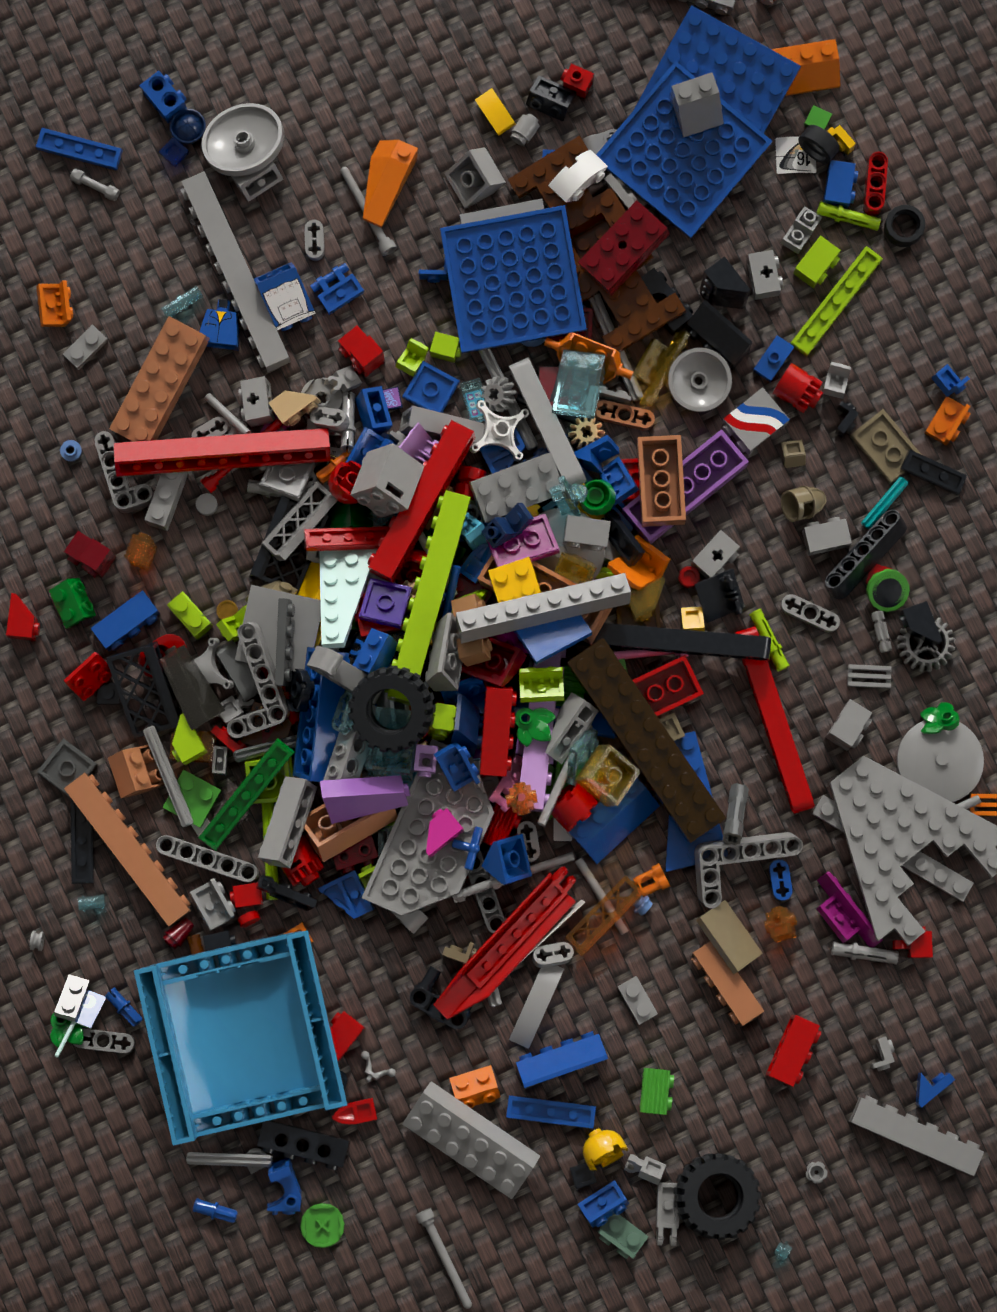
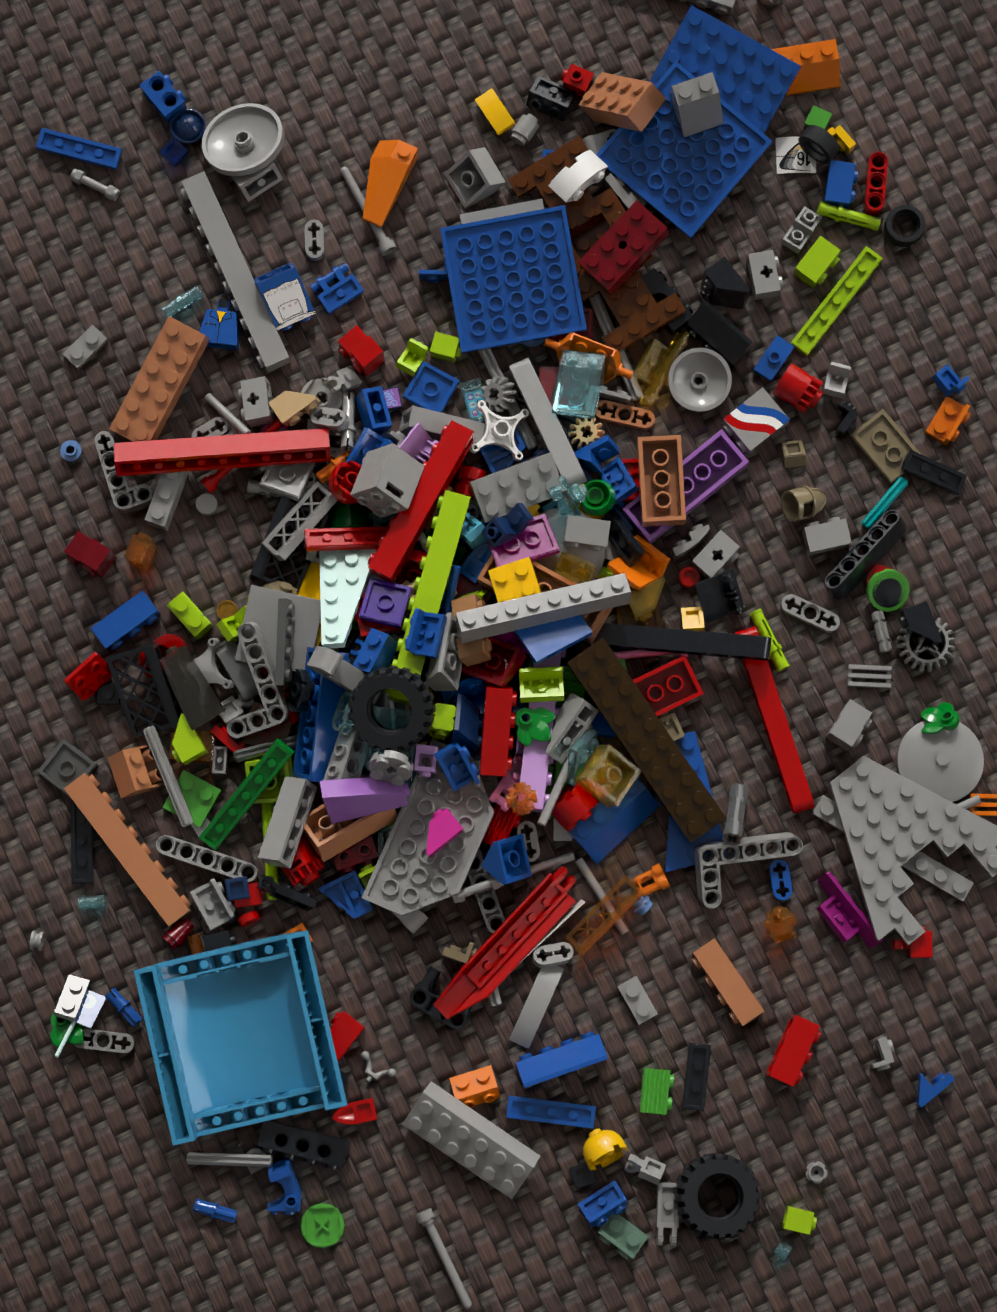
red slope [6,593,40,641] -> none
orange bracket [36,280,73,327] -> none
green bracket [49,578,96,629] -> none
blue piece [452,826,483,870] -> none
dark tan tile [696,900,763,974] -> none
light grey pin [831,941,899,965] -> none
light grey brick [849,1095,984,1176] -> none
none -> dark blue tile [225,876,250,901]
none -> light grey plate [369,750,414,786]
none -> blue bracket [405,608,447,659]
none -> nougat brick [579,72,666,132]
none -> light grey slope [671,524,710,560]
none -> black tile [682,1043,711,1111]
none -> lime brick [782,1205,817,1235]

